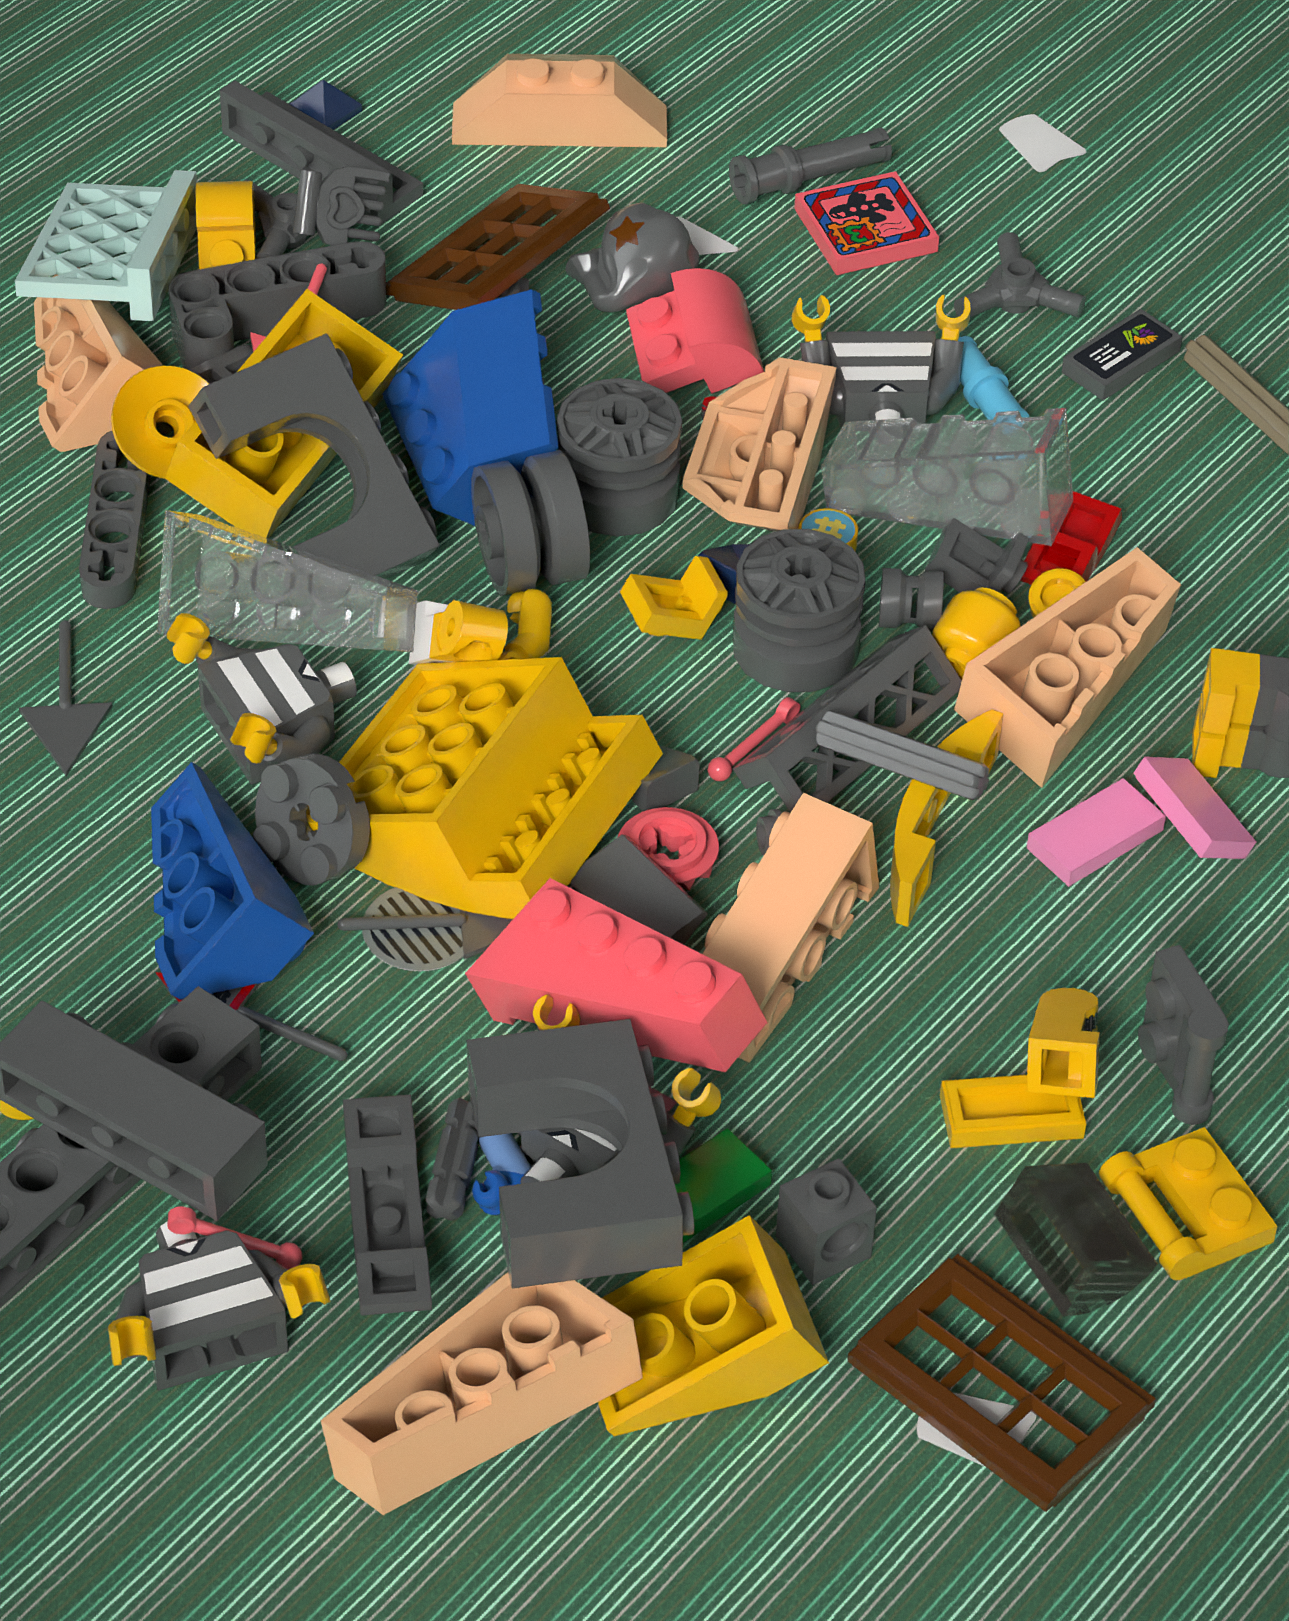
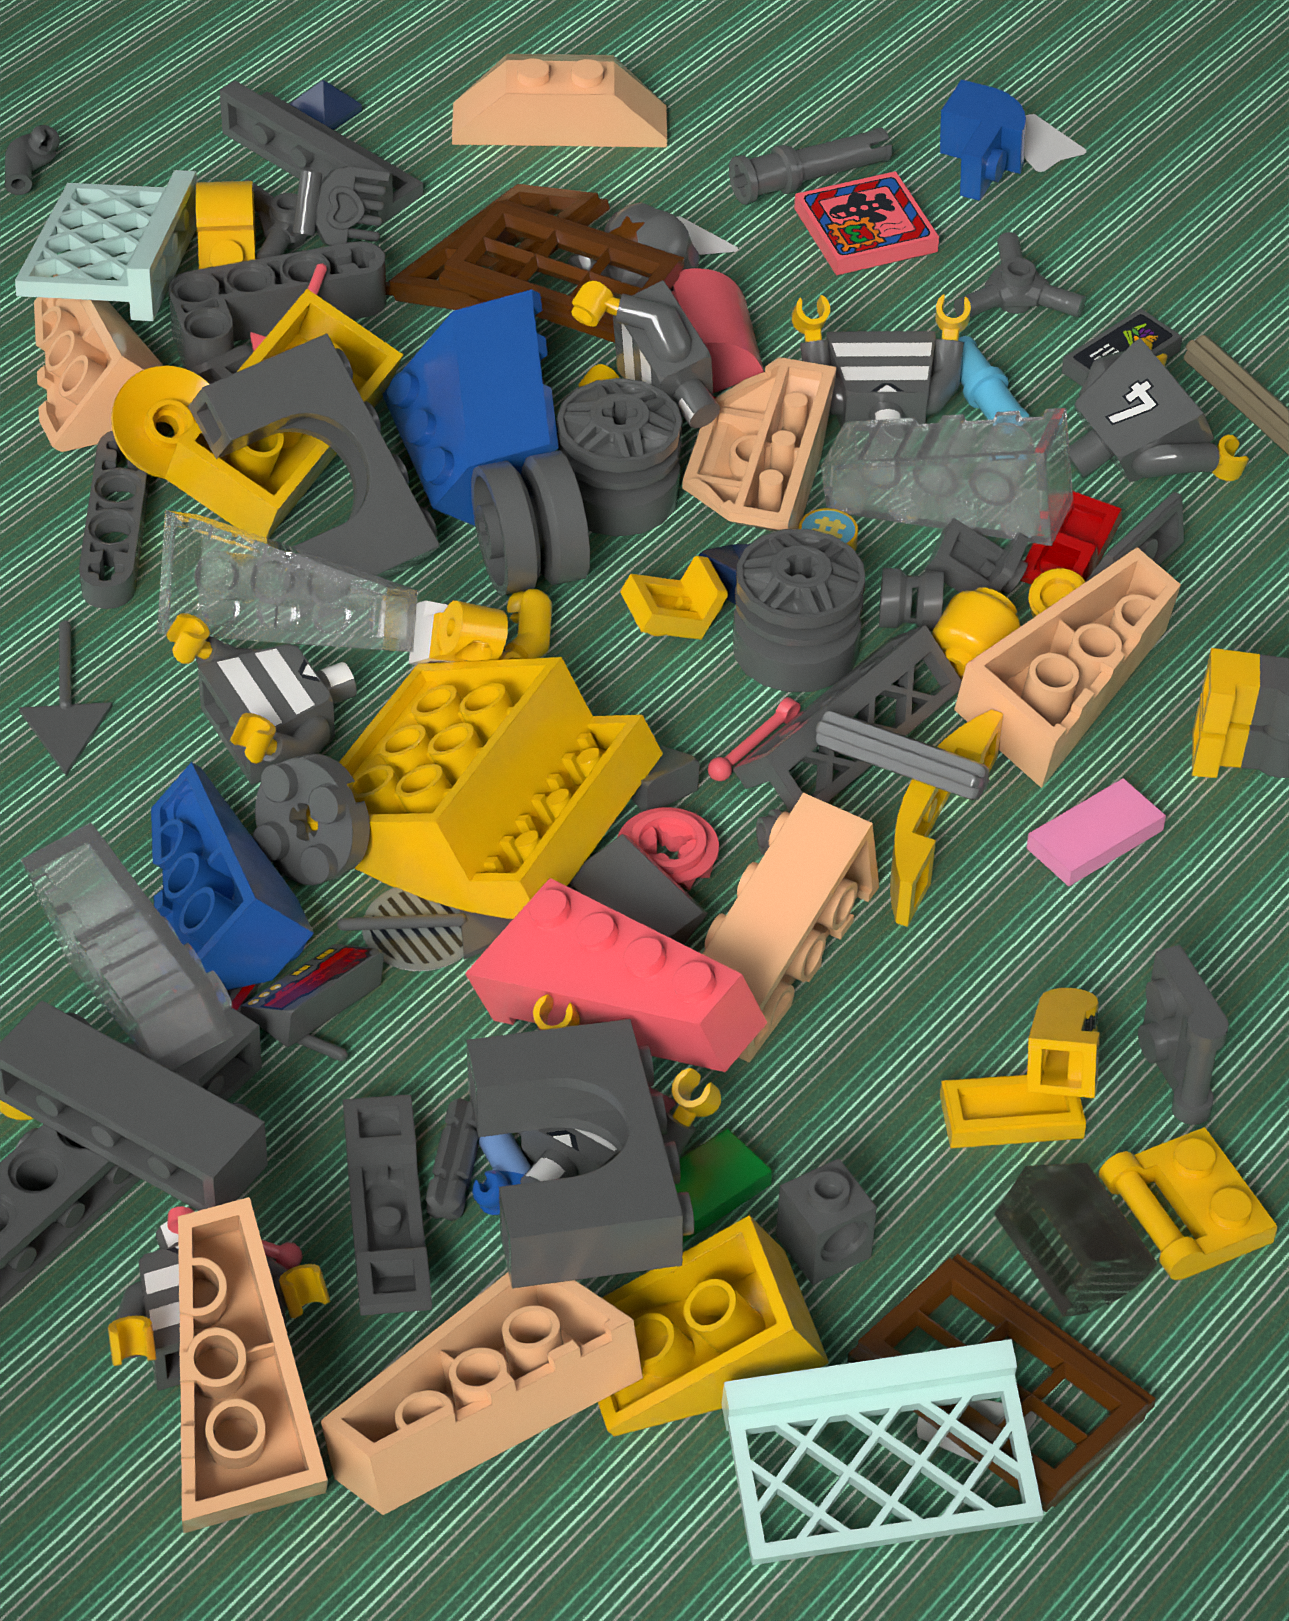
bright pink tile [1134,757,1256,859] -> none
none -> dark grey arm [5,125,60,195]
none -> clear wedge [20,822,234,1070]
none -> light nougat wedge [178,1197,328,1533]
none -> dark grey slope [241,944,384,1048]
none -> reddish brown piece [439,199,685,343]
none -> dark grey torso [571,280,720,429]
none -> light aqua fence [721,1339,1044,1565]
none -> blue brick [940,79,1026,201]
none -> dark grey torso [1063,338,1249,482]
none -> dark grey slope [1086,492,1184,582]

